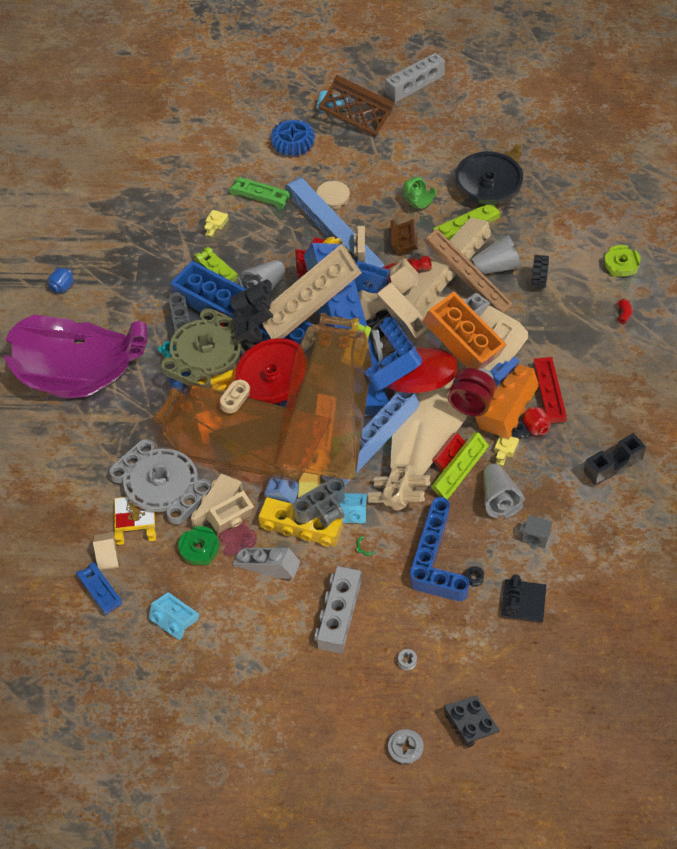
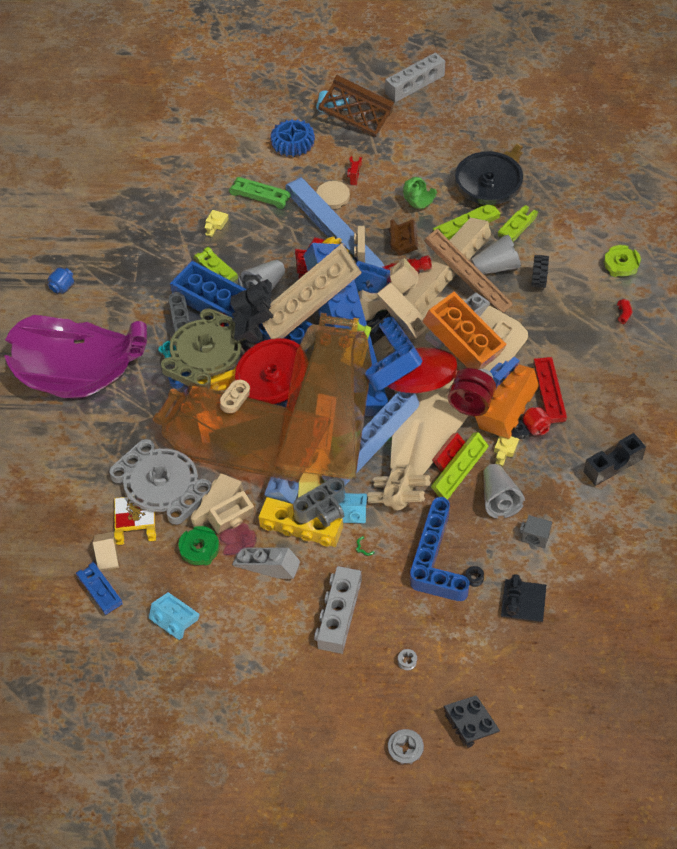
light grey wheel [370,330,384,362] -> none
none -> red plate [347,156,362,186]
none -> lime hinge [498,205,538,242]

